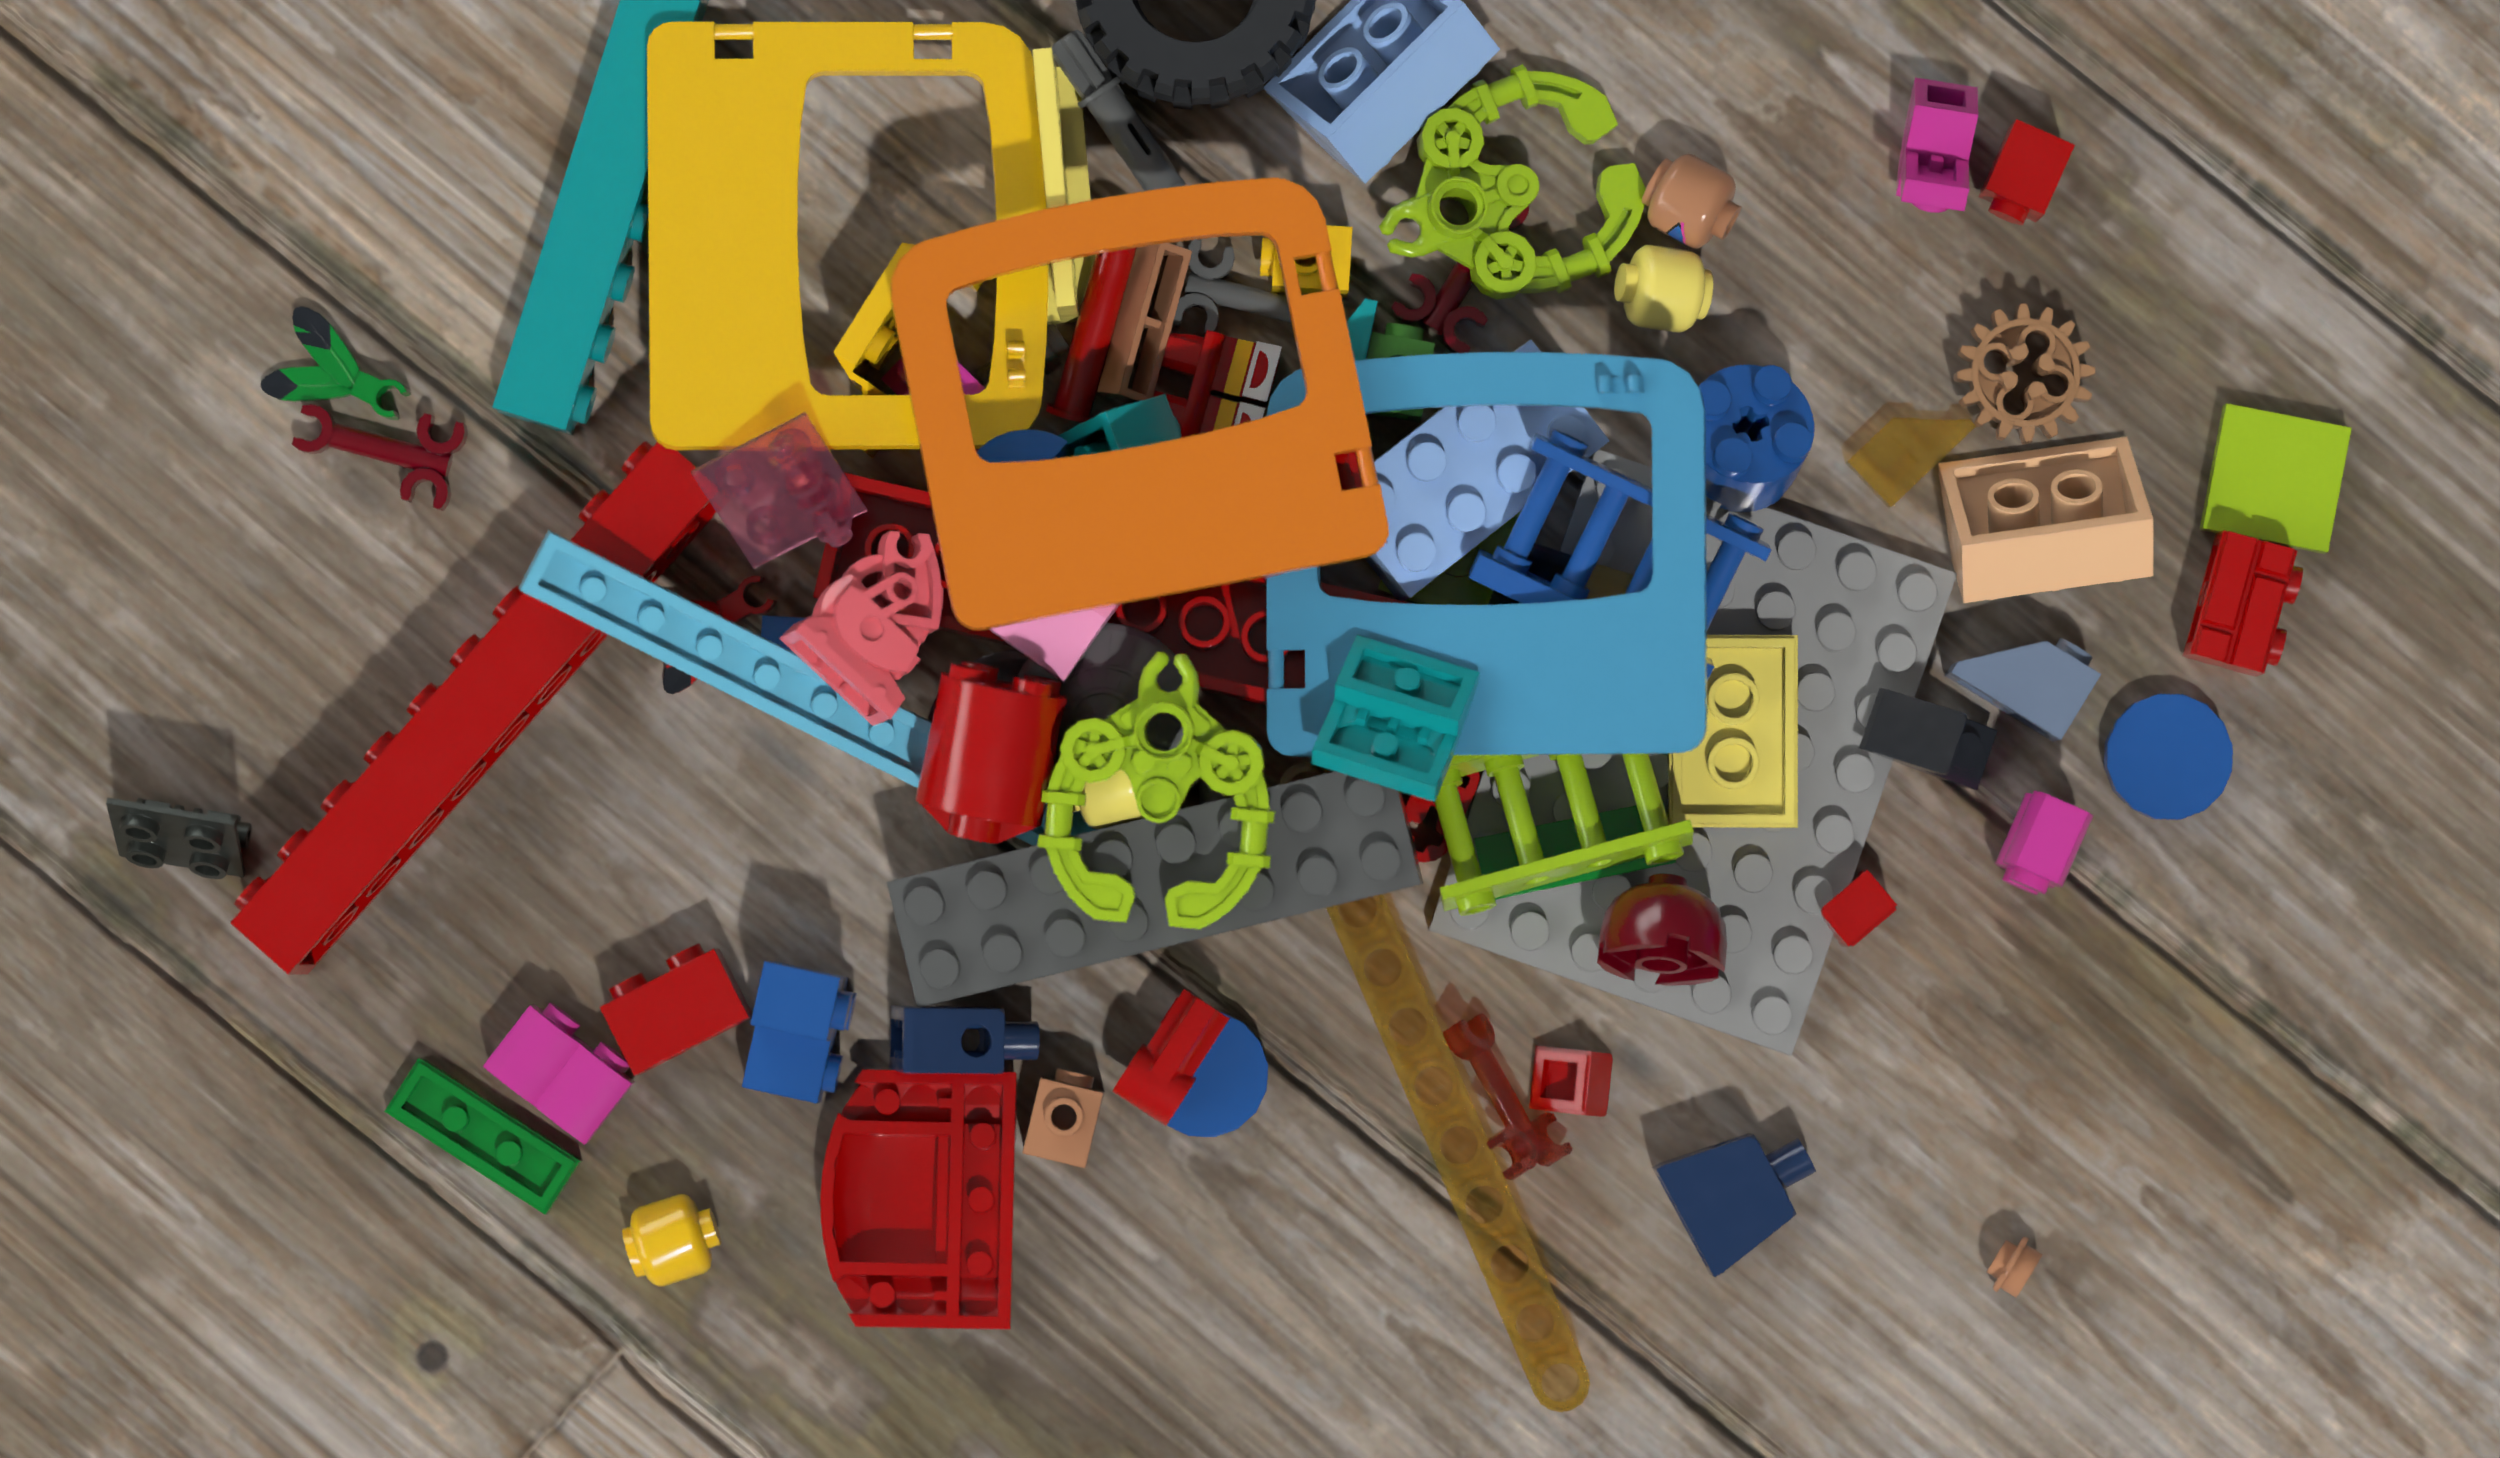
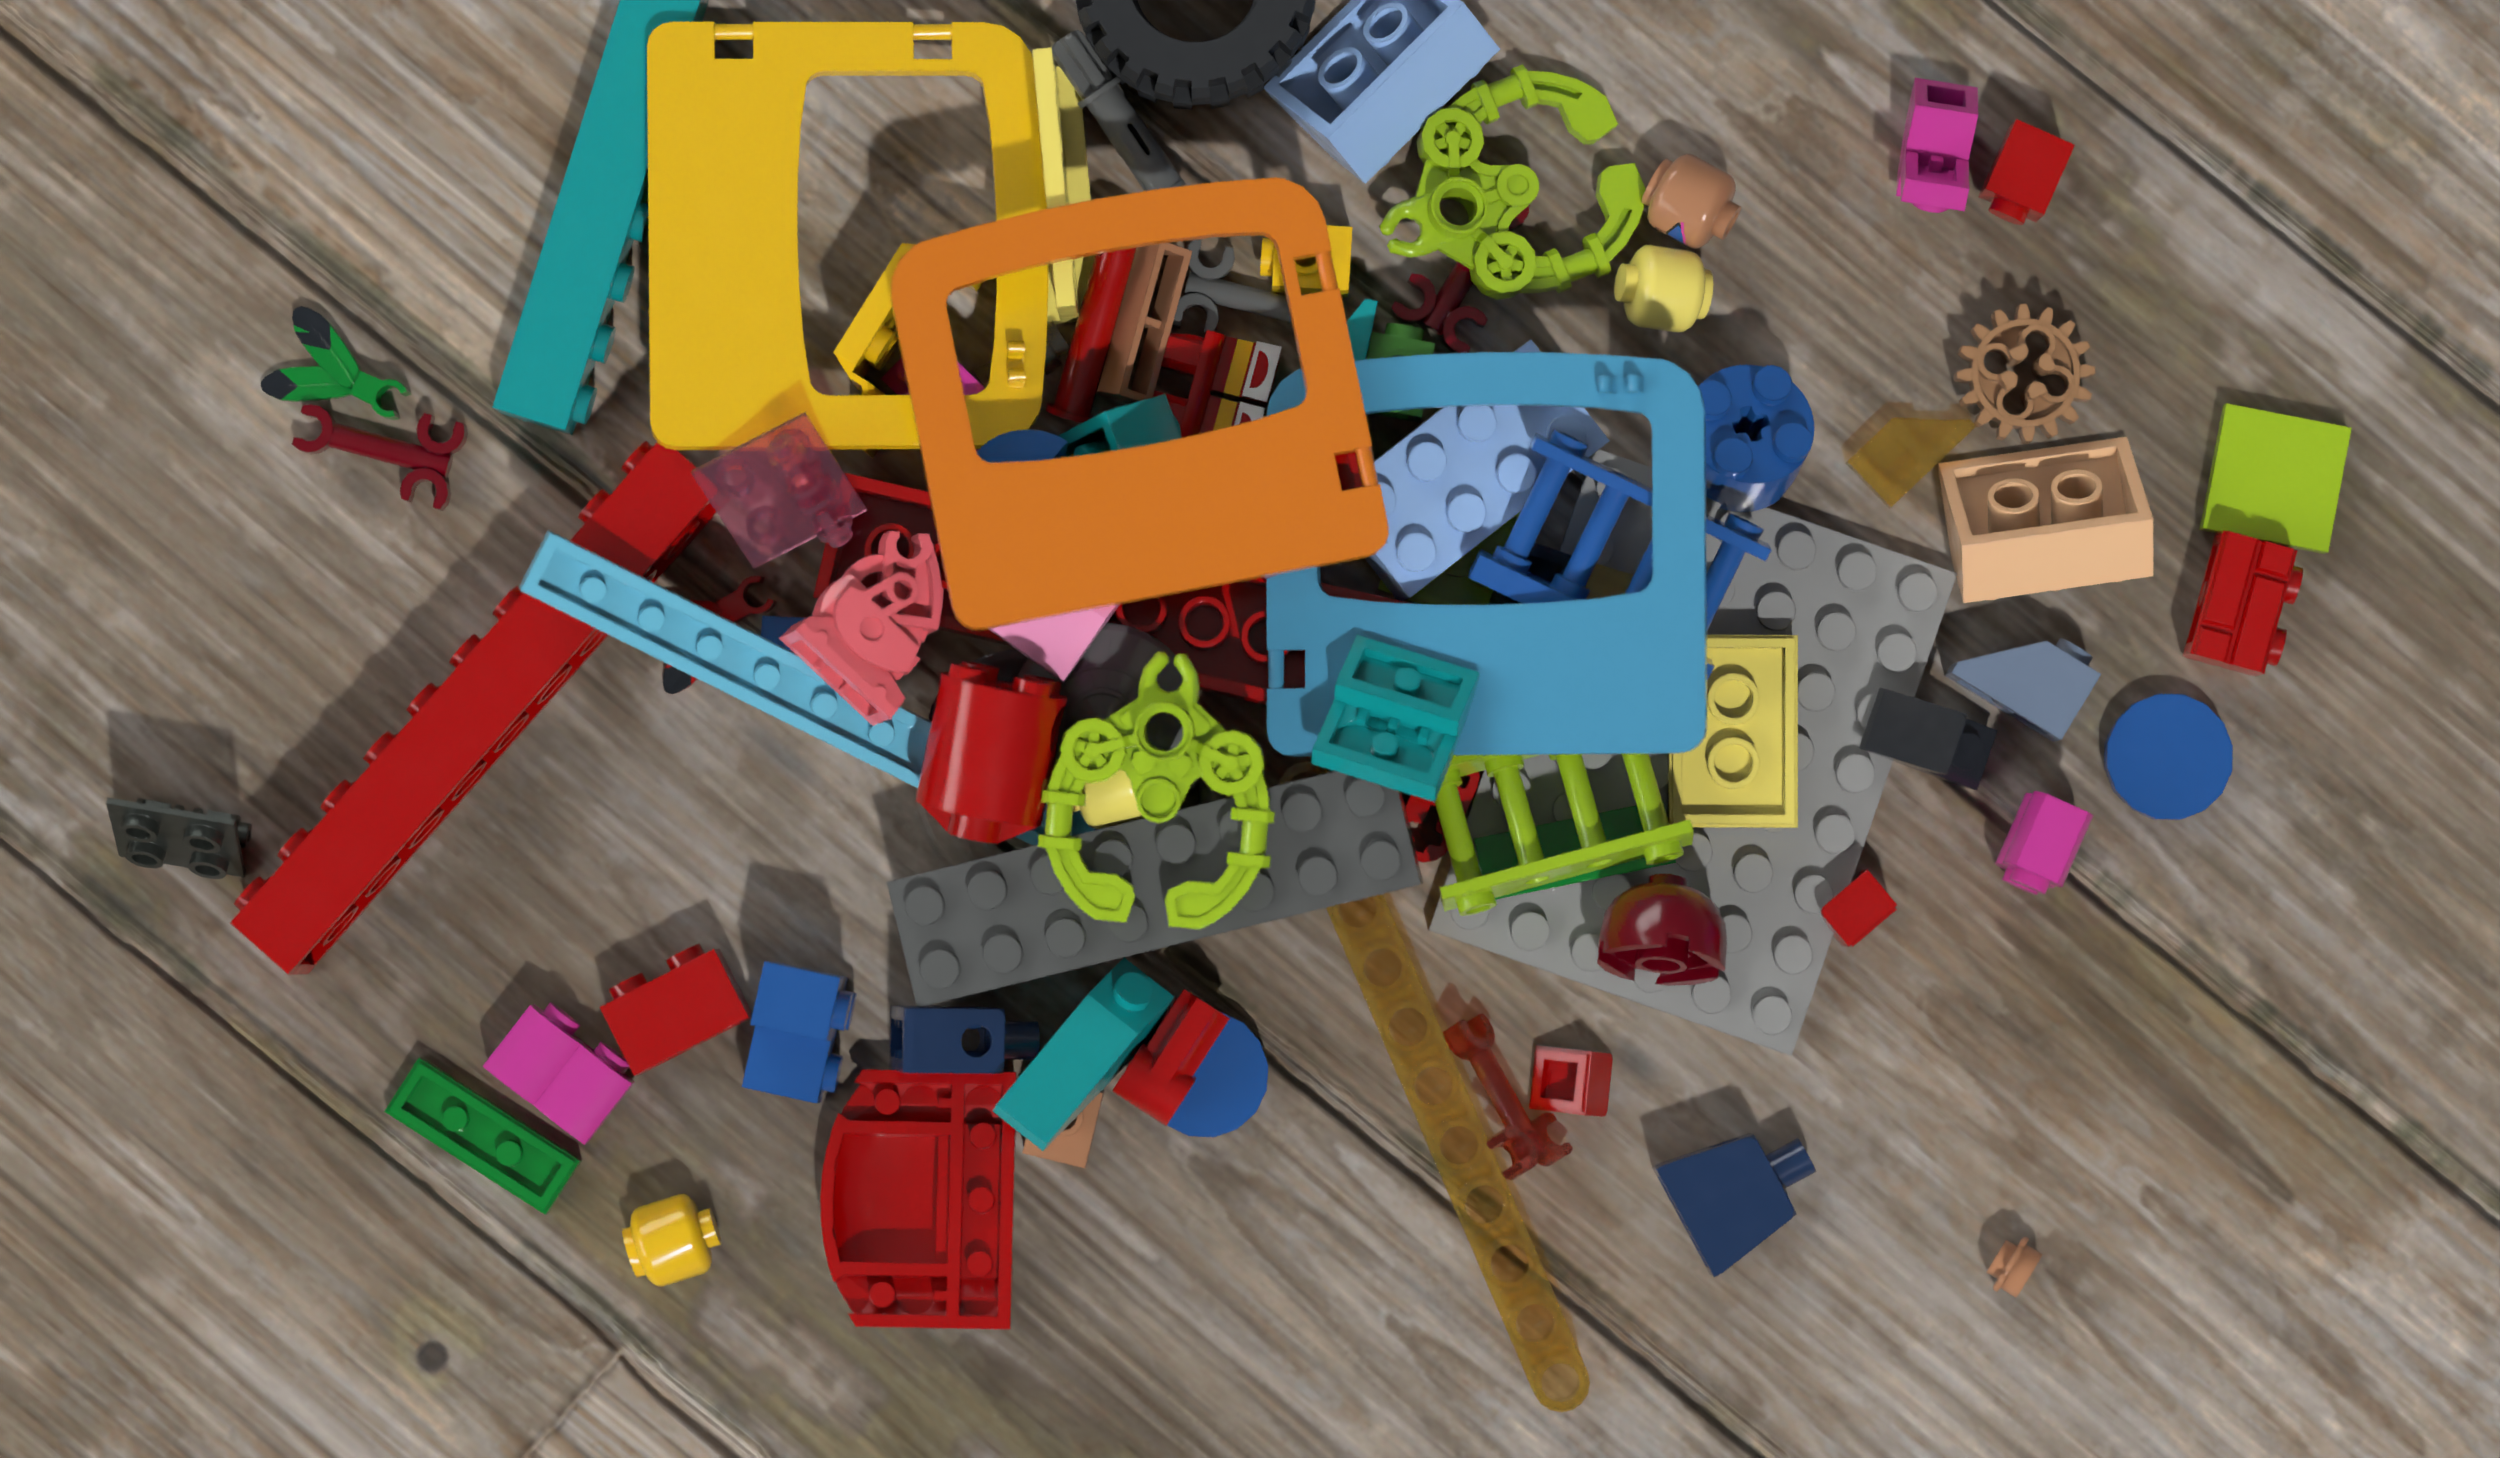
none -> teal slope [993,958,1174,1151]

